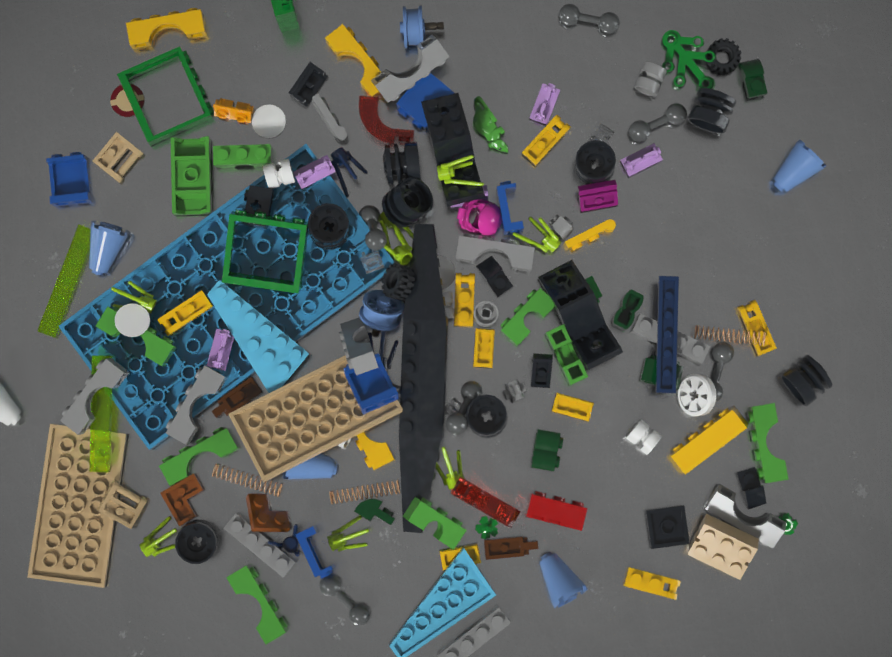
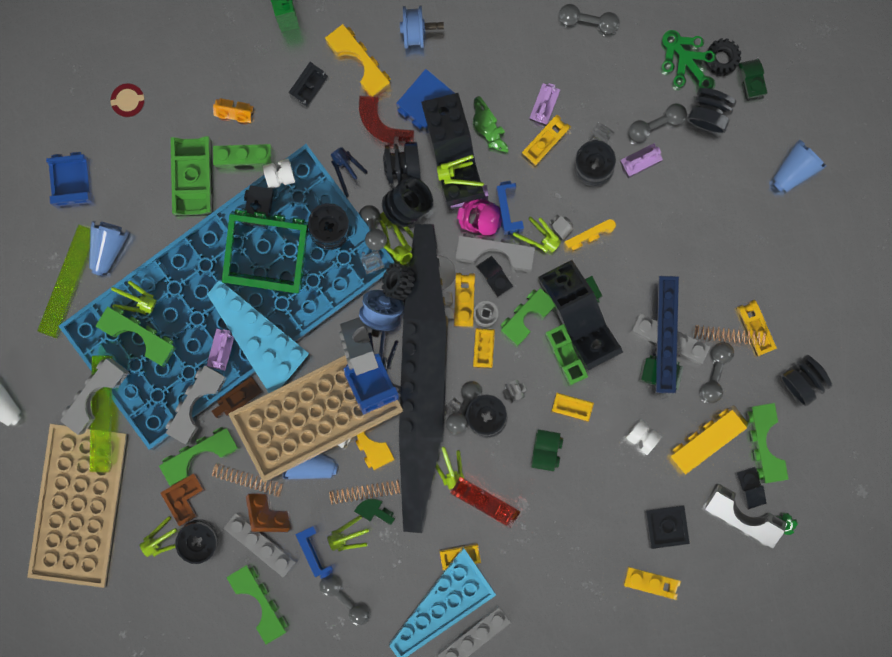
tan plate [93,132,144,183] -> none
tan plate [97,480,147,529] -> none
white sticker [115,304,150,337] -> none
green window [117,46,214,146] -> none
yellow arch [126,8,207,49] -> none
yellow plate [157,290,213,336] -> none
white sticker [252,105,286,138] -> none
dark blue plant [268,524,300,557] -> none
lavender hinge [293,155,336,189] -> none
light grey hinge [312,94,347,143] -> none
light grey arch [371,34,449,103] -> none
bright green arch [403,497,466,550] -> none
green plant [475,516,498,540] -> none
reddish brown hinge [484,536,539,560] -> none
red wedge [525,491,588,531] -> none
black slope [531,353,553,388] -> none
medium blue cone [540,552,588,609] -> none
magenta plate [578,180,618,212] -> none
dark green brick [612,289,644,331] -> none
light grey wheel [634,62,667,97] -> none
white wheel [678,374,716,416] -> none
tan piece [687,514,759,580] -> none

